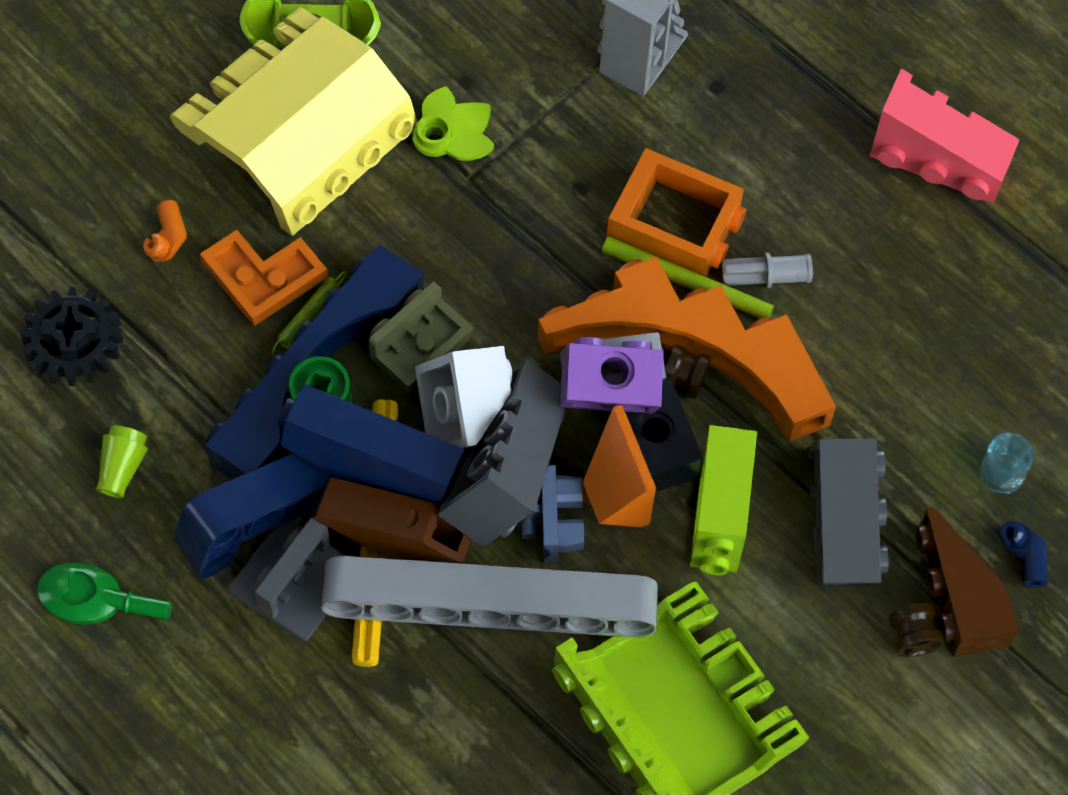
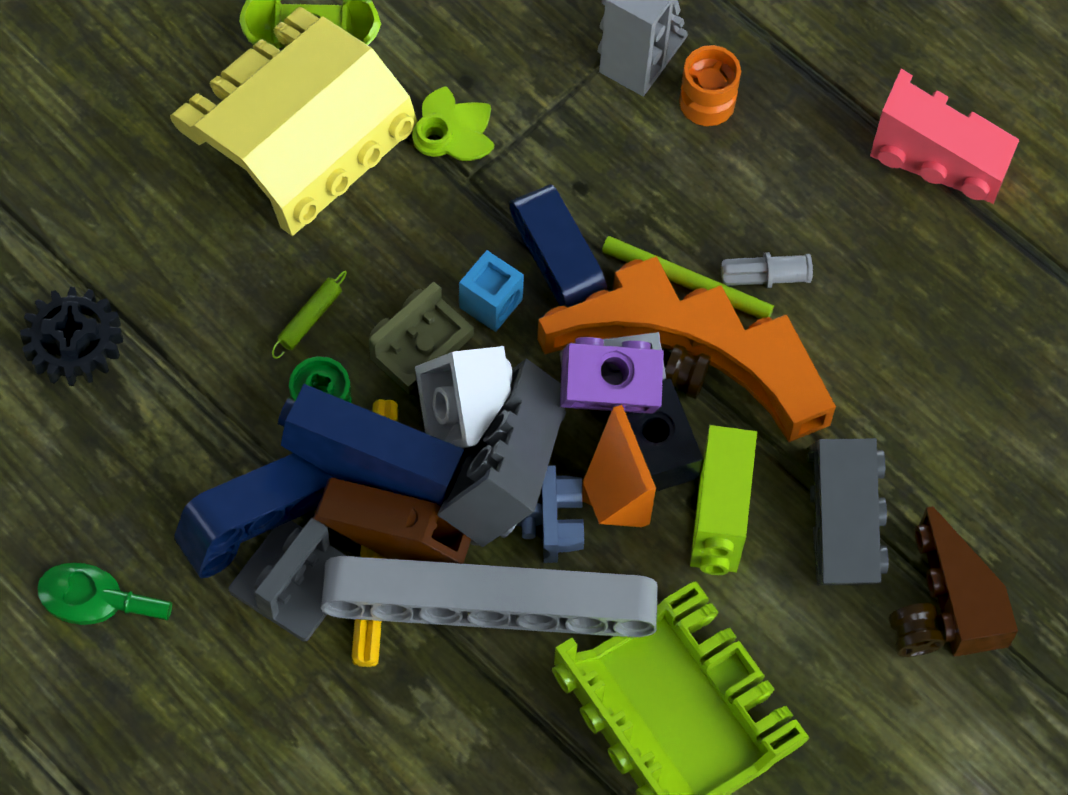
lime cone [96,425,148,498] -> none
orange arm [143,200,187,262] -> none
orange plate [200,230,328,326] -> none
dark blue arch [206,244,424,480] -> none
orange window [606,148,747,277] -> none
clear light blue wheel [979,433,1034,493] -> none
dark blue arm [999,521,1048,588] -> none
none -> dark azure brick [459,250,524,332]
none -> dark blue beam [509,184,607,308]
none -> orange wheel [679,45,741,127]

